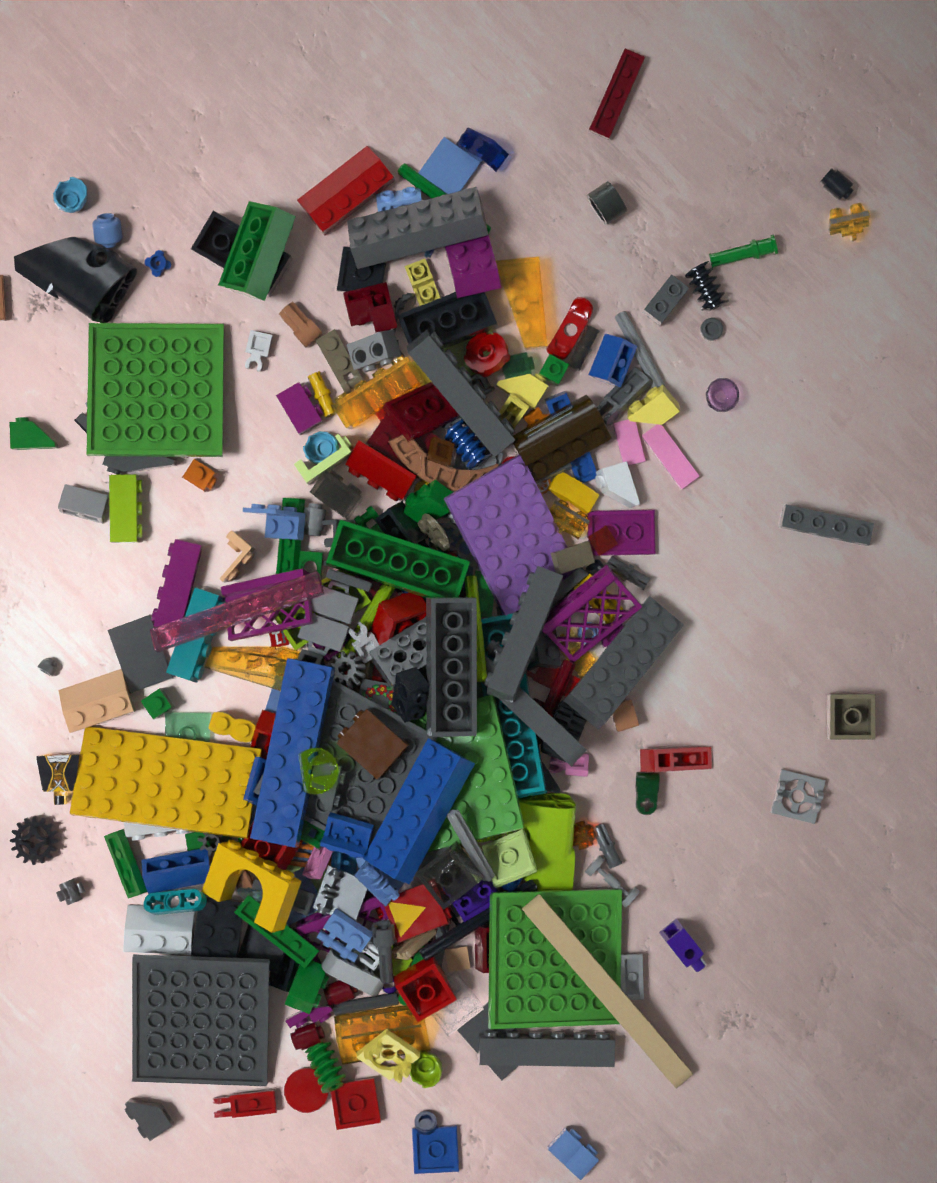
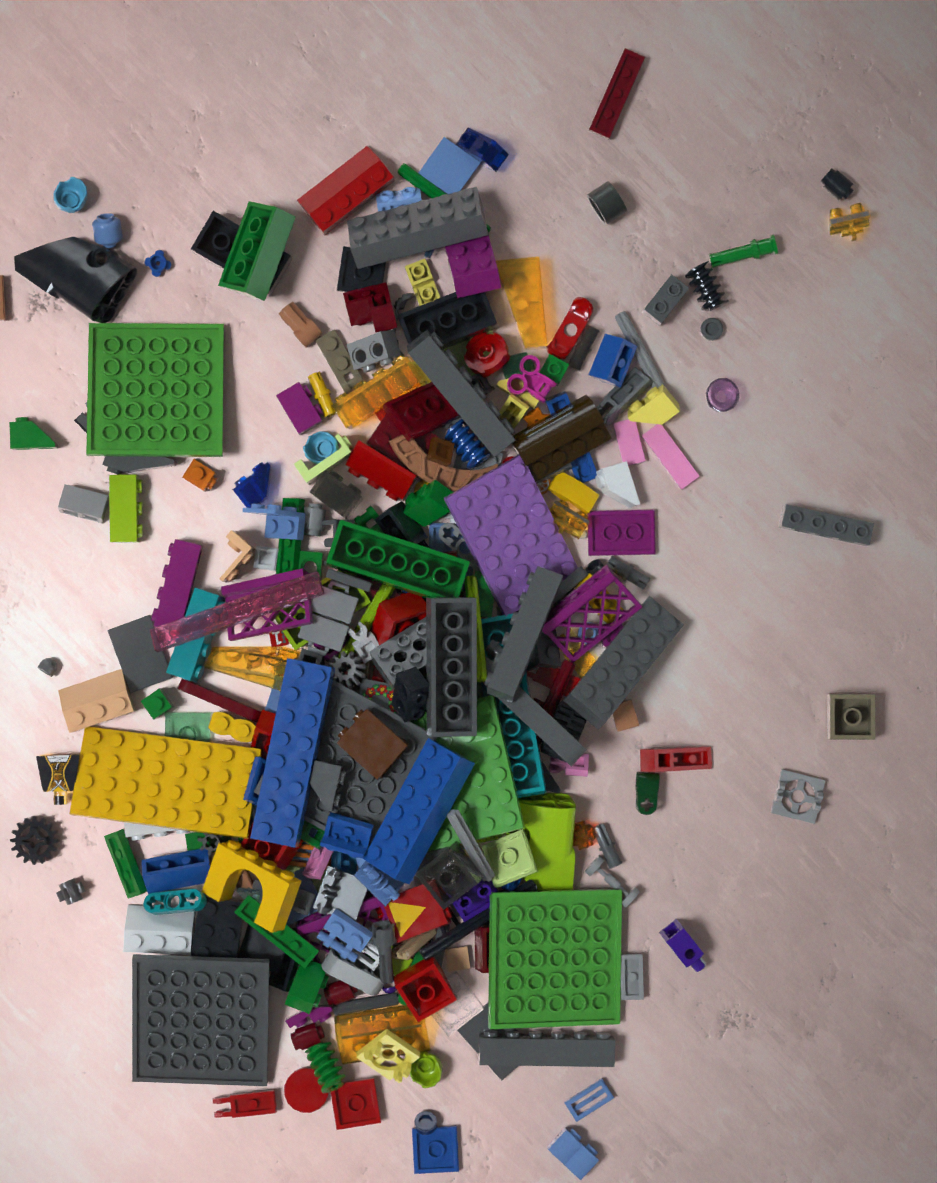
dark grey slope [124,1098,174,1141] -> none
white plate [245,330,273,372] -> none
clear neon green piece [298,748,338,794] -> none
dark tan dish [418,514,450,552] -> none
tan beam [522,894,693,1089] -> none
dark tan tile [551,541,595,574] -> none
clear red plate [587,525,618,556] -> none
none -> dark red beam [177,678,261,722]
none -> clear blue slope [232,462,272,508]
none -> white tile [253,546,278,571]
none -> dark pink piece [507,355,557,403]
none -> medium blue tile [564,1078,614,1122]

